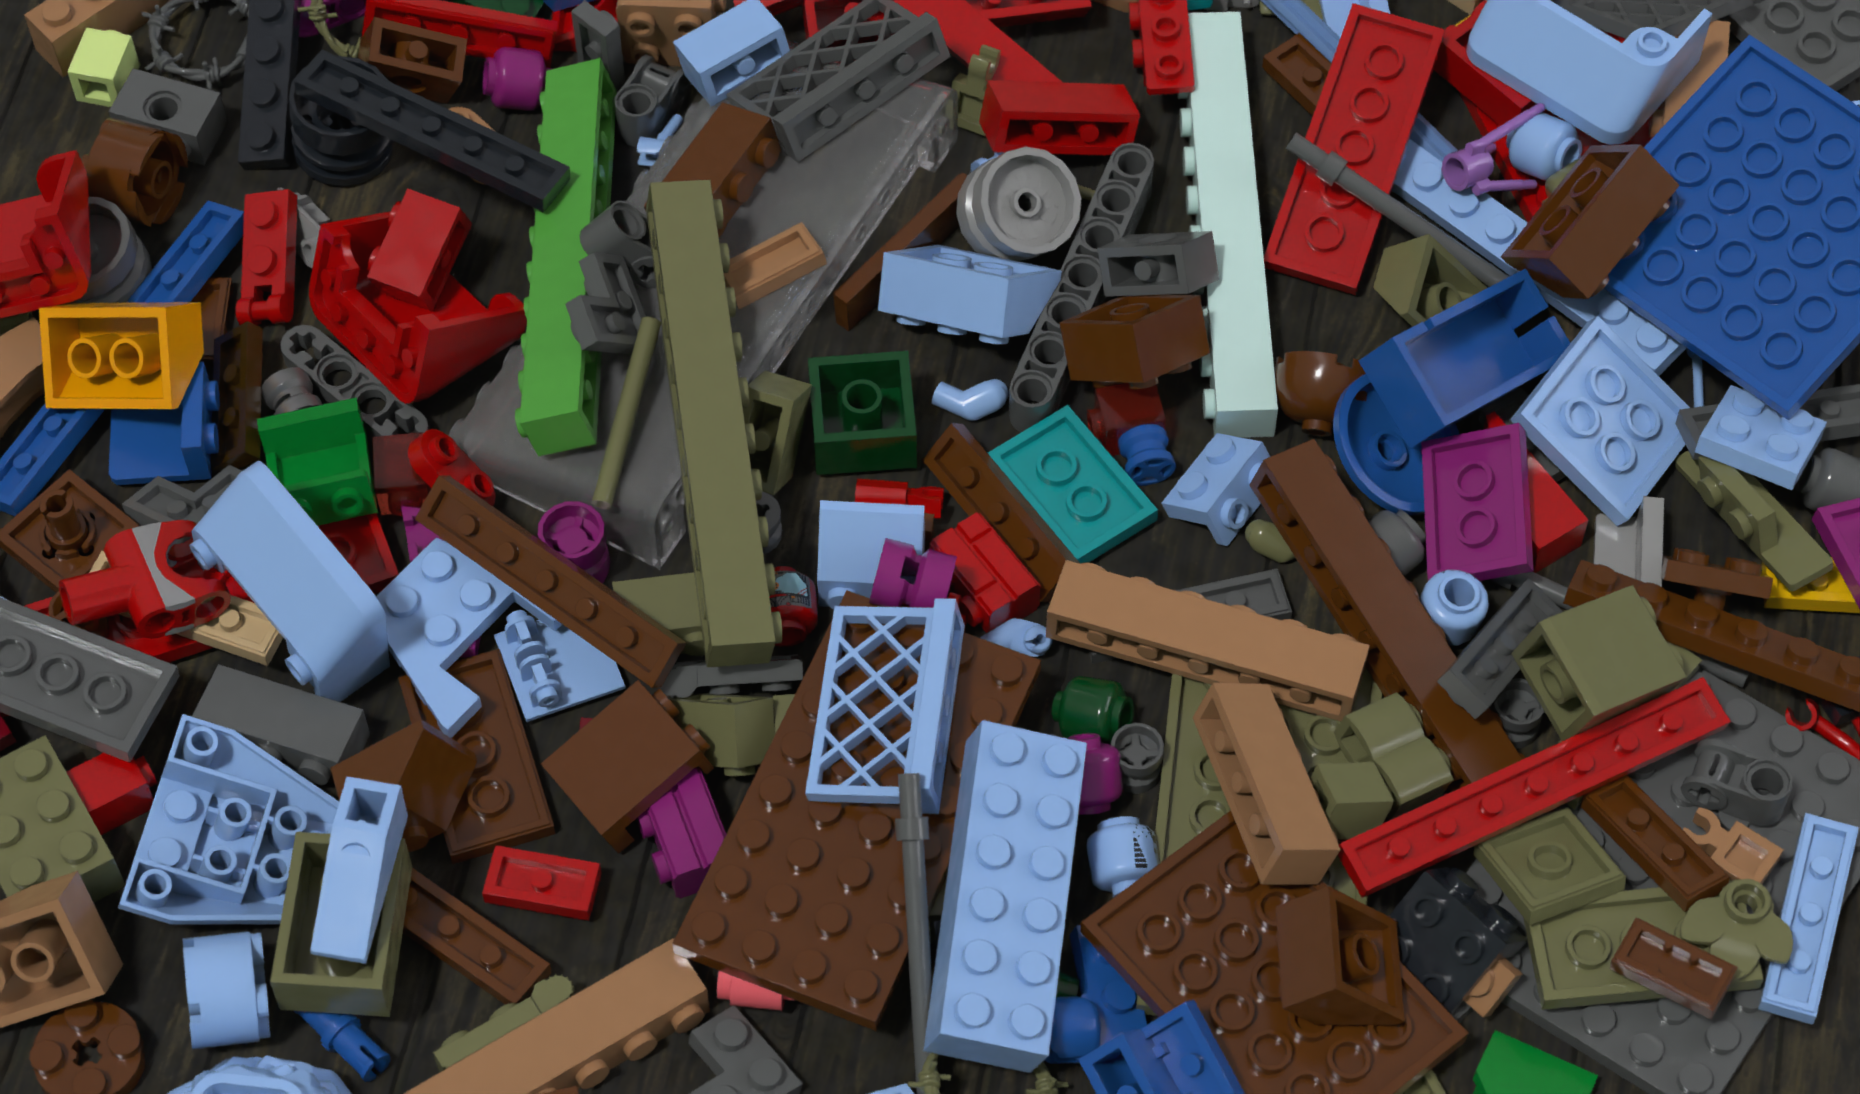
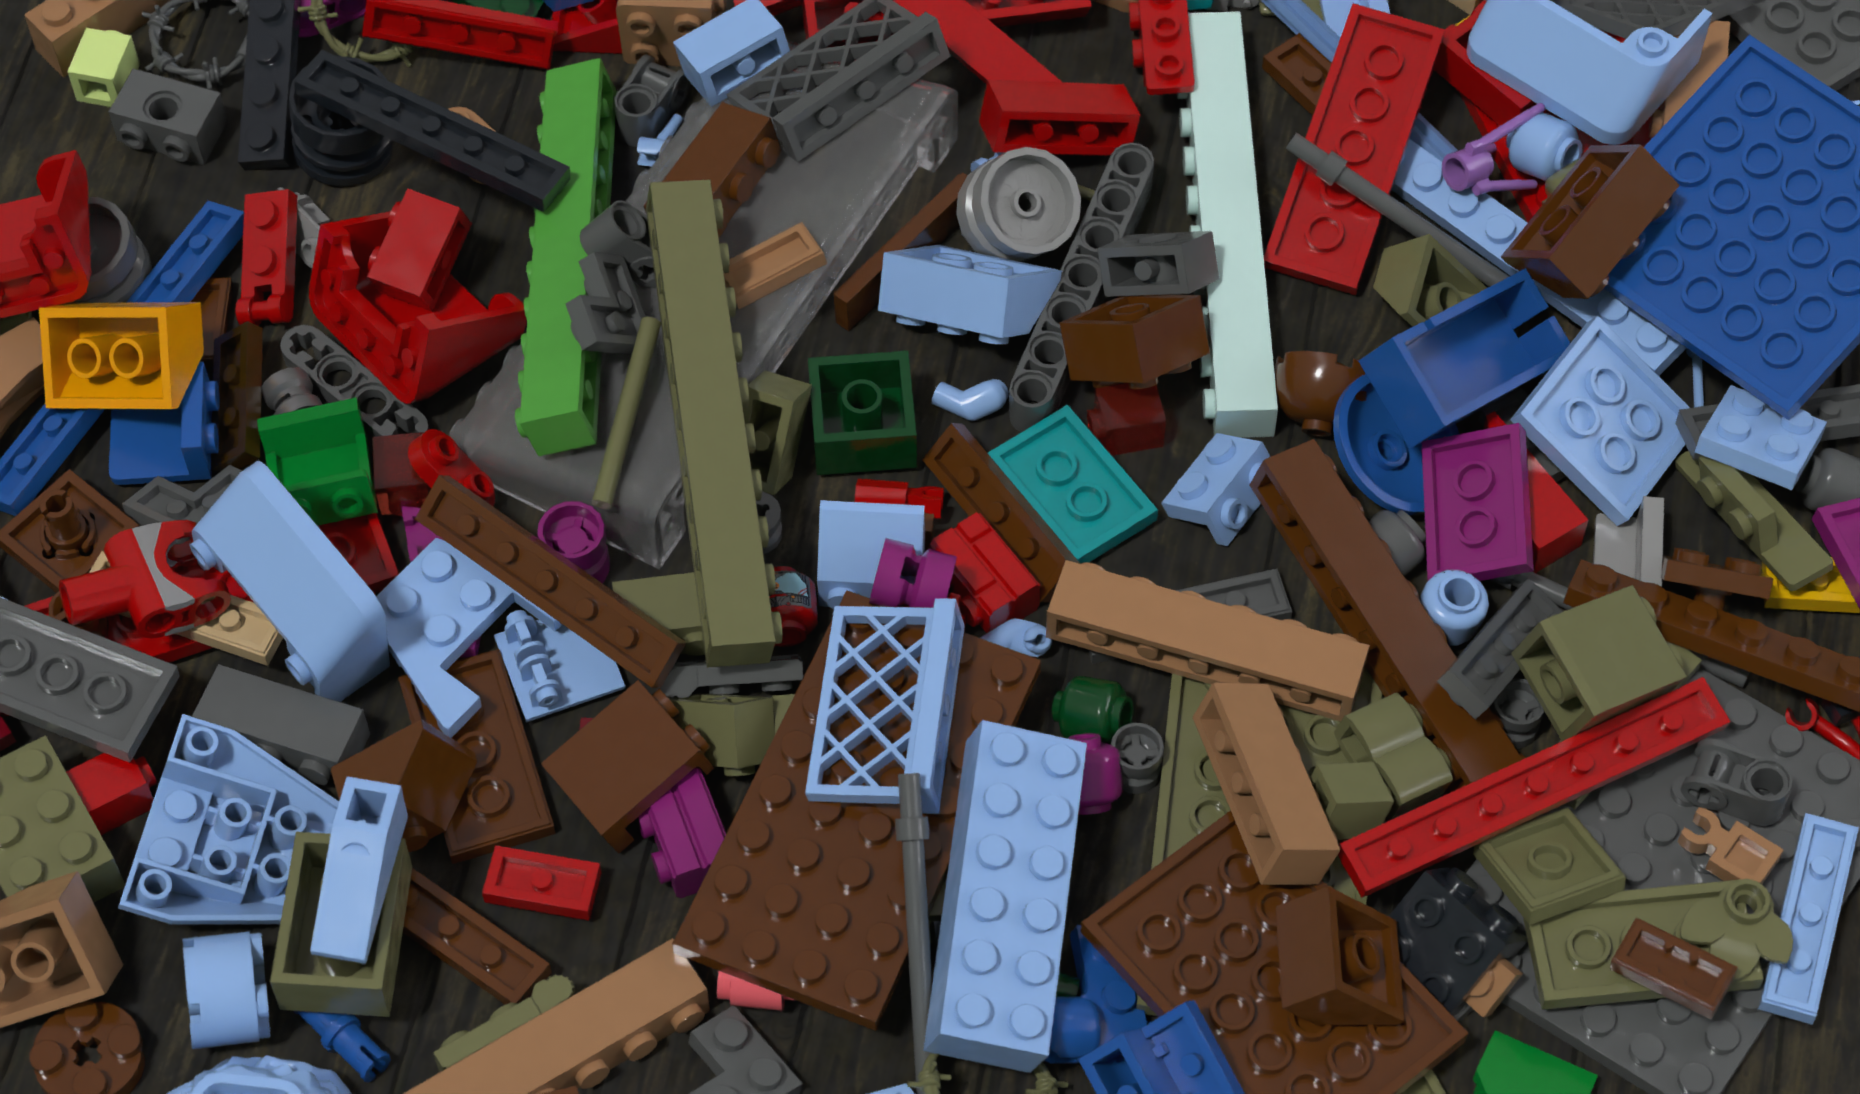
reddish brown brick [81,118,187,227] -> none
reddish brown brick [358,17,467,104] -> none
magenta head [483,47,553,111] -> none
dark grey plate [571,0,626,92] -> none
olive plate [945,44,1001,136] -> none
light blue head [1087,816,1160,898] -> none
blue wheel [1118,424,1176,486] -> none
olive arm [1245,519,1295,563] -> none
reddish brown tile [1581,775,1730,912] -> none

